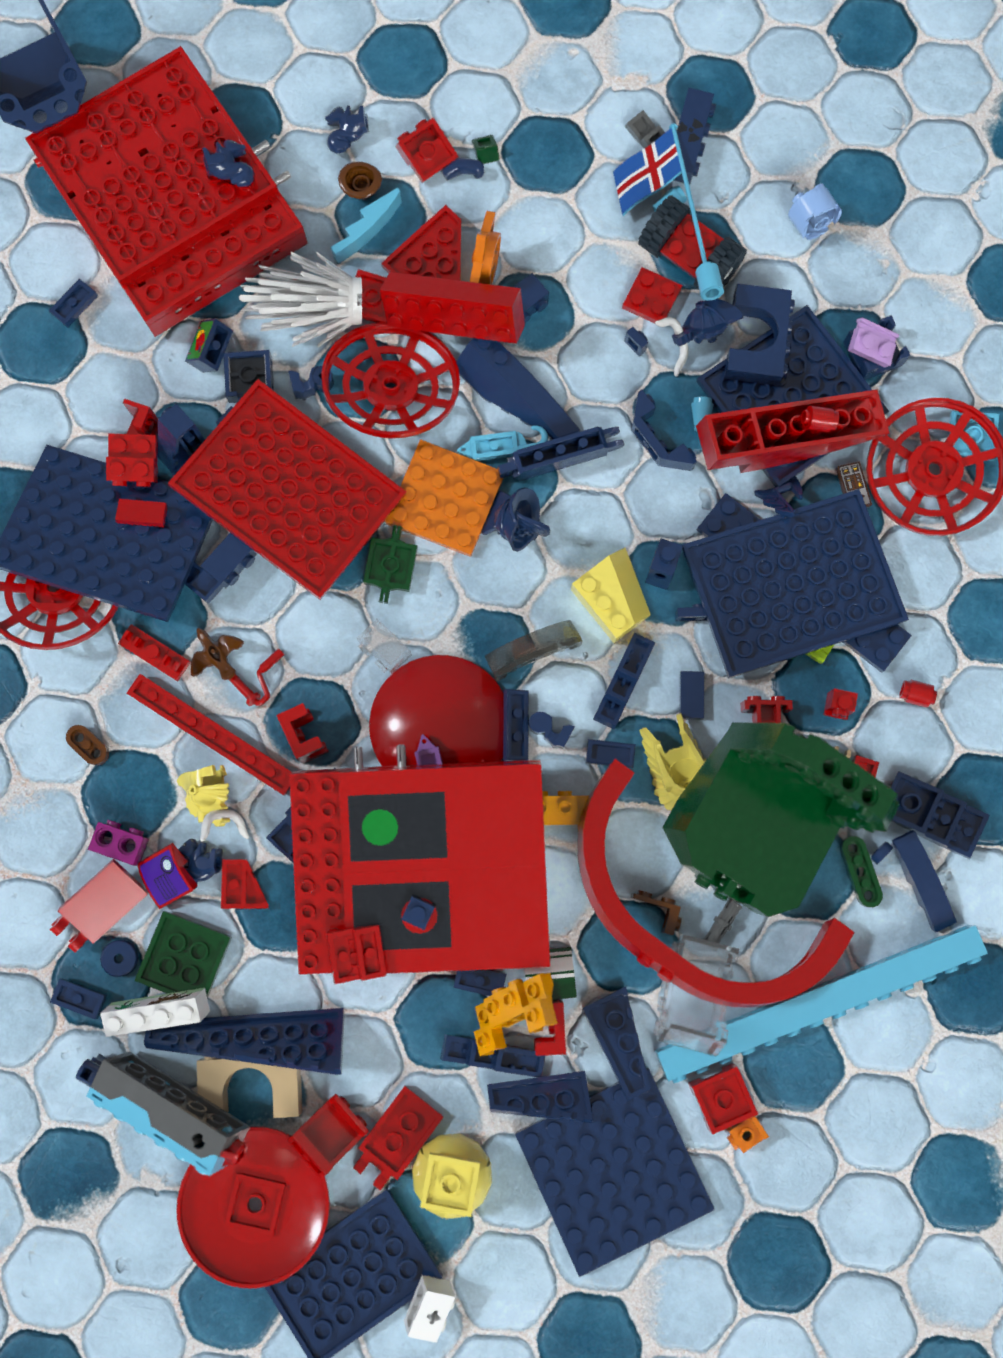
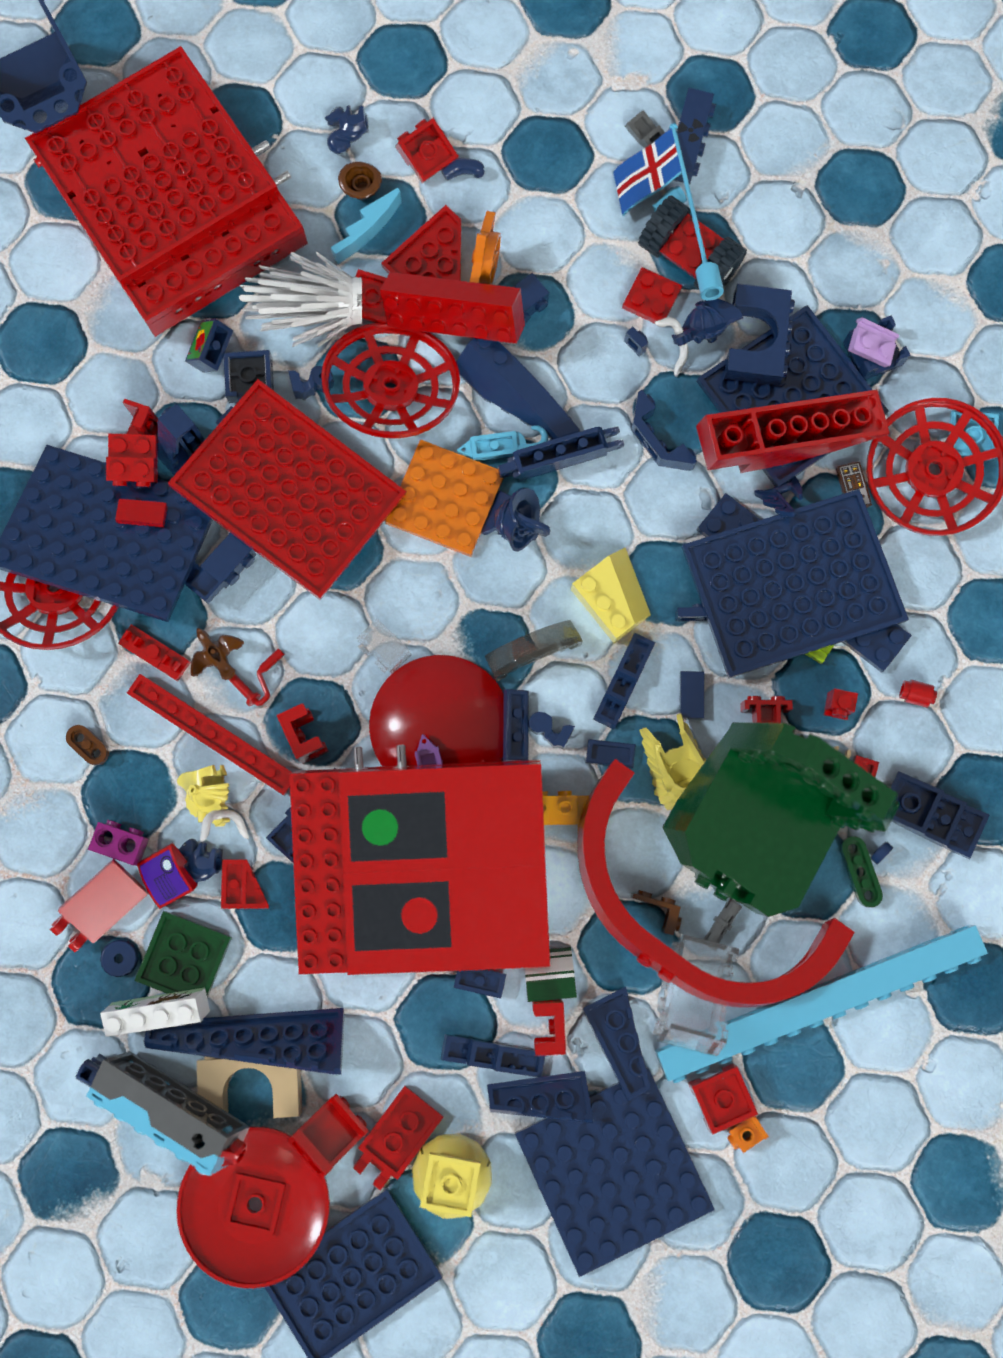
dark blue plate [48,278,98,328] -> none
dark blue plate [50,978,107,1019] -> none
dark blue animal [202,140,254,187] -> none
red slope [326,925,387,984] -> none
dark green plate [363,525,418,604] -> none
dark blue plate [401,895,436,930] -> none
white brick [404,1275,456,1343] -> none
dark green slope [472,135,499,164] -> none
light orange bracket [474,973,558,1056] -> none
dark blue torso [645,538,683,590] -> none
medium azure cone [691,397,714,431] -> none
light blue brick [788,183,842,240] -> none
red brick [801,405,839,433] -> none
dark blue slope [892,830,957,933] -> none

